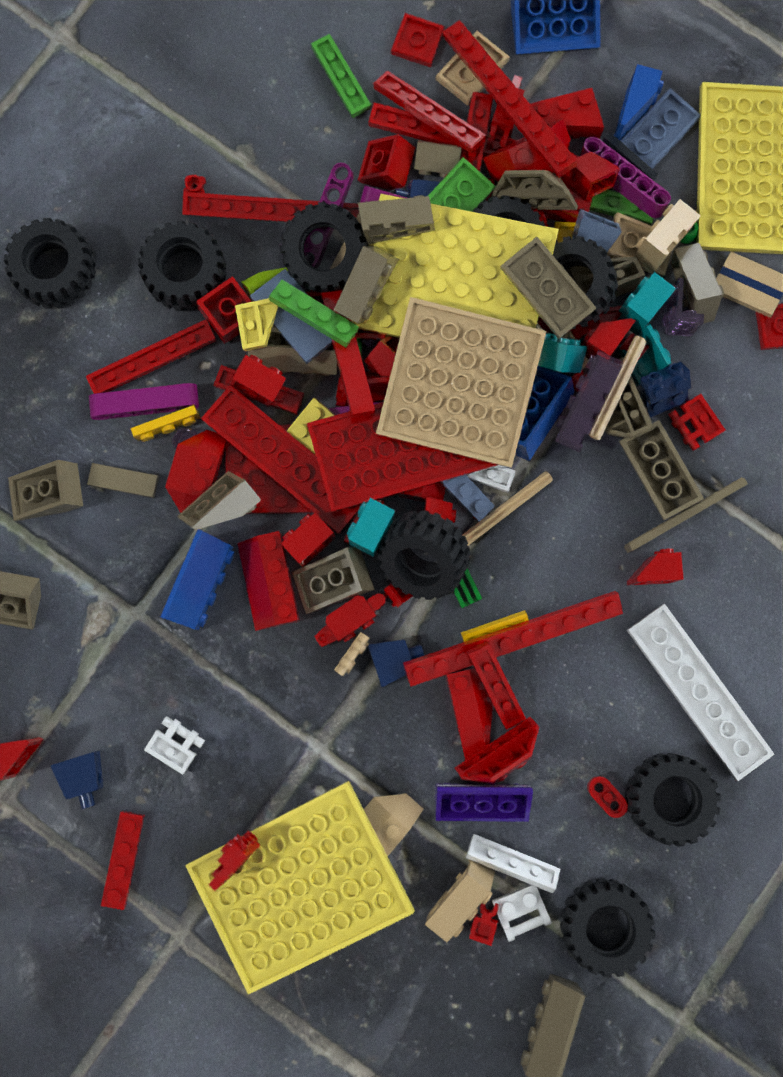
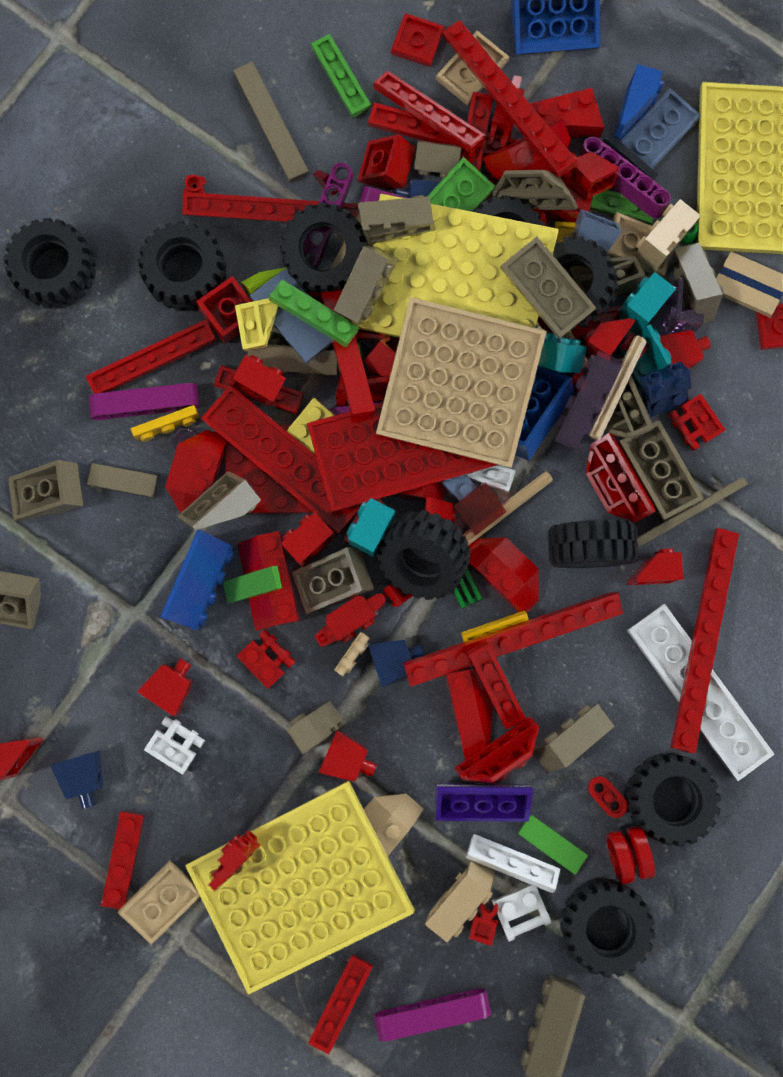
none -> tan tile [118,860,200,945]
none -> red torso [137,658,193,716]
none -> bright green tile [223,566,282,604]
none -> dark tan tile [233,62,309,183]
none -> red plate [237,629,296,689]
none -> dark tan wedge [287,701,345,754]
none -> red plate [308,954,373,1055]
none -> dark red tile [312,170,339,196]
none -> red torso [319,730,377,781]
none -> magenta beam [374,988,492,1042]
none -> clear red piece [454,482,506,535]
none -> red wedge [467,537,539,613]
none -> bright green tile [517,814,588,875]
none -> dark tan wedge [533,704,614,773]
none -> black tyre [548,519,638,568]
none -> red wedge [586,433,656,523]
none -> red wheel [606,825,655,885]
none -> red torso [660,330,711,369]
none -> red plate [670,528,739,754]

